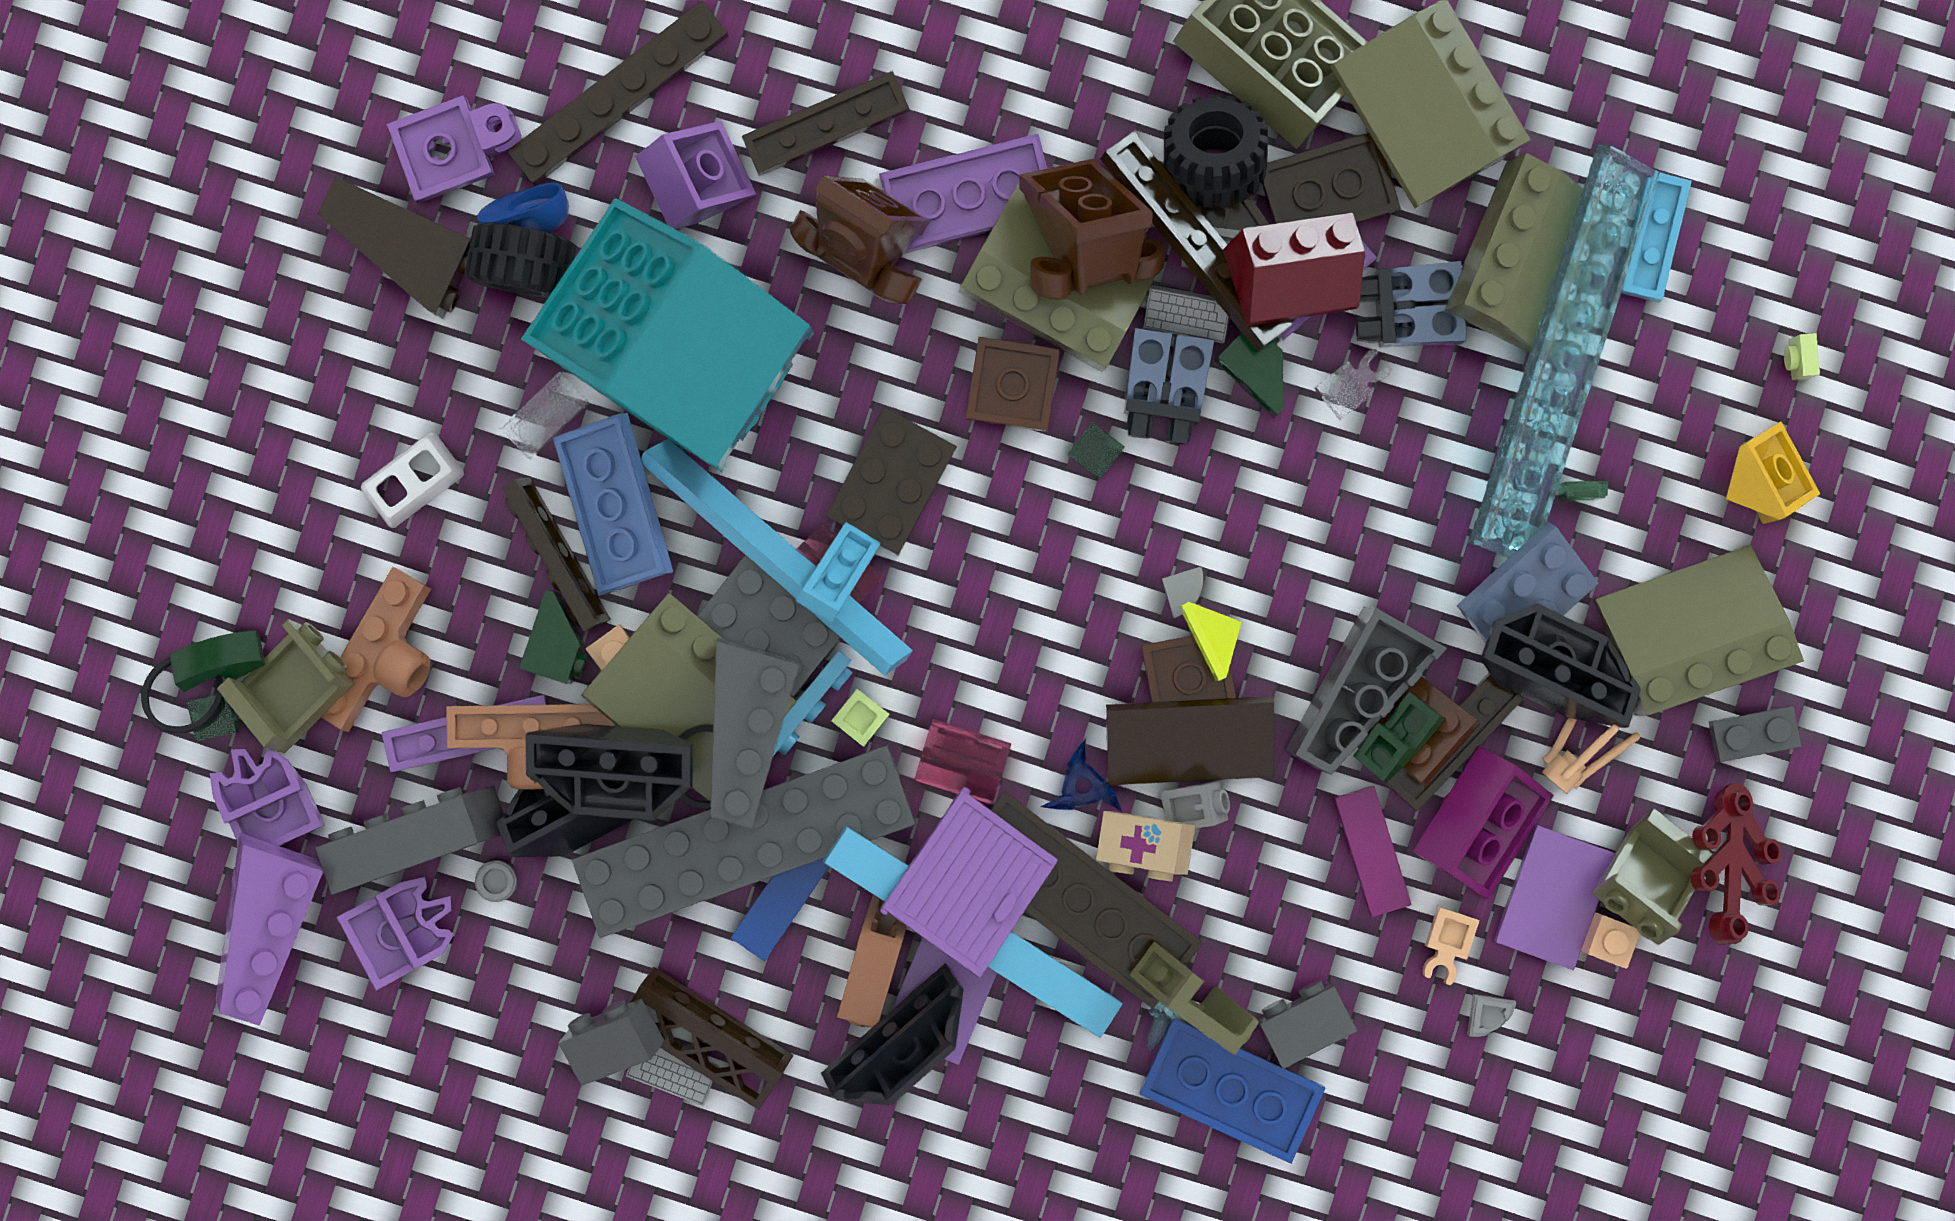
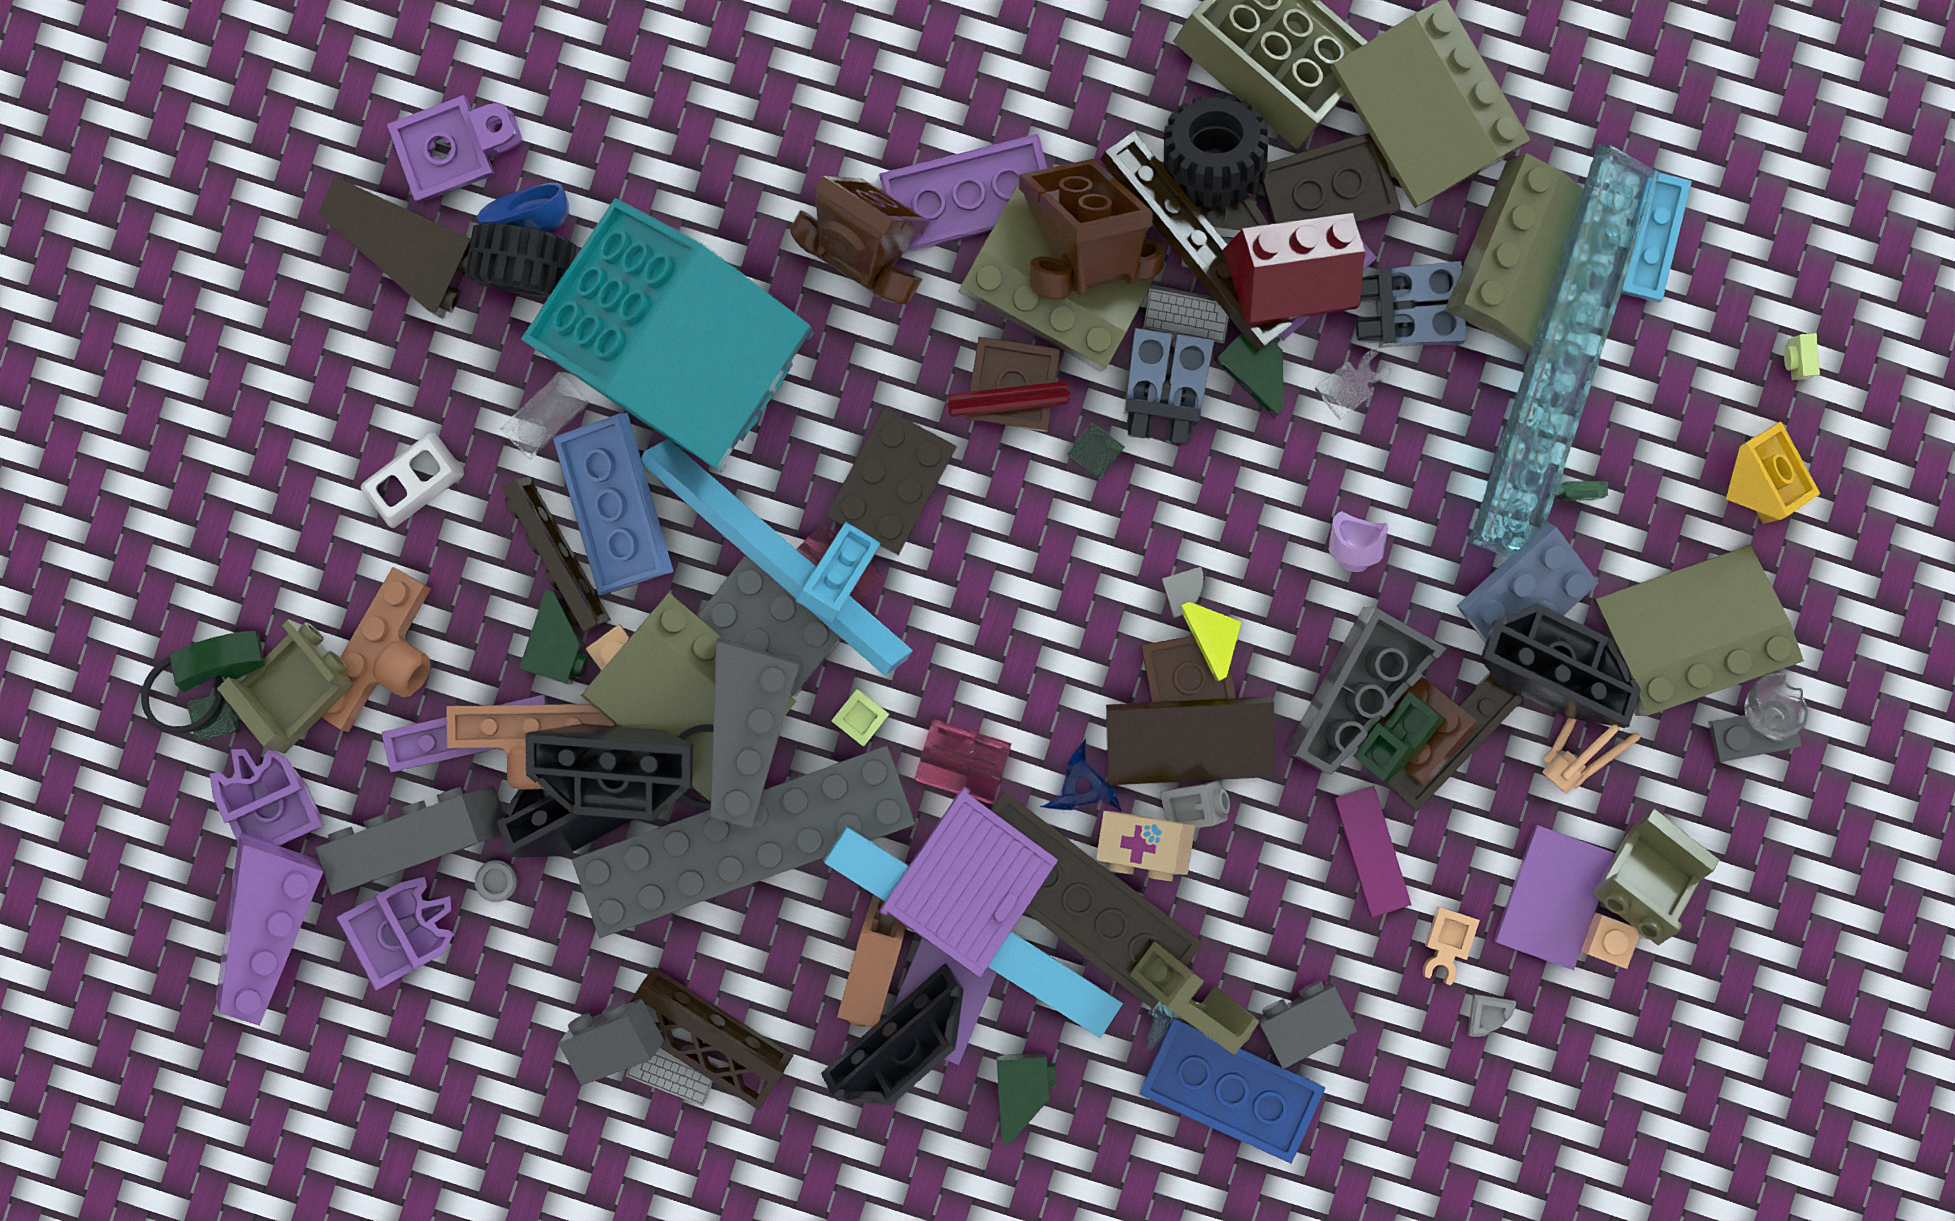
dark brown plate [507,1,729,186] -> none
medium lavender slope [635,121,756,229] -> none
blue tile [731,857,829,962] -> none
dark brown plate [742,71,909,176] -> none
medium azure plate [773,650,853,756] -> none
magenta slope [1413,746,1554,900] -> none
dark red plant [1690,783,1782,945] -> none
none -> dark red axle [947,381,1070,417]
none -> dark green slope [996,1052,1057,1144]
none -> lavender piece [1328,511,1388,572]
none -> clear hair [1744,672,1809,740]

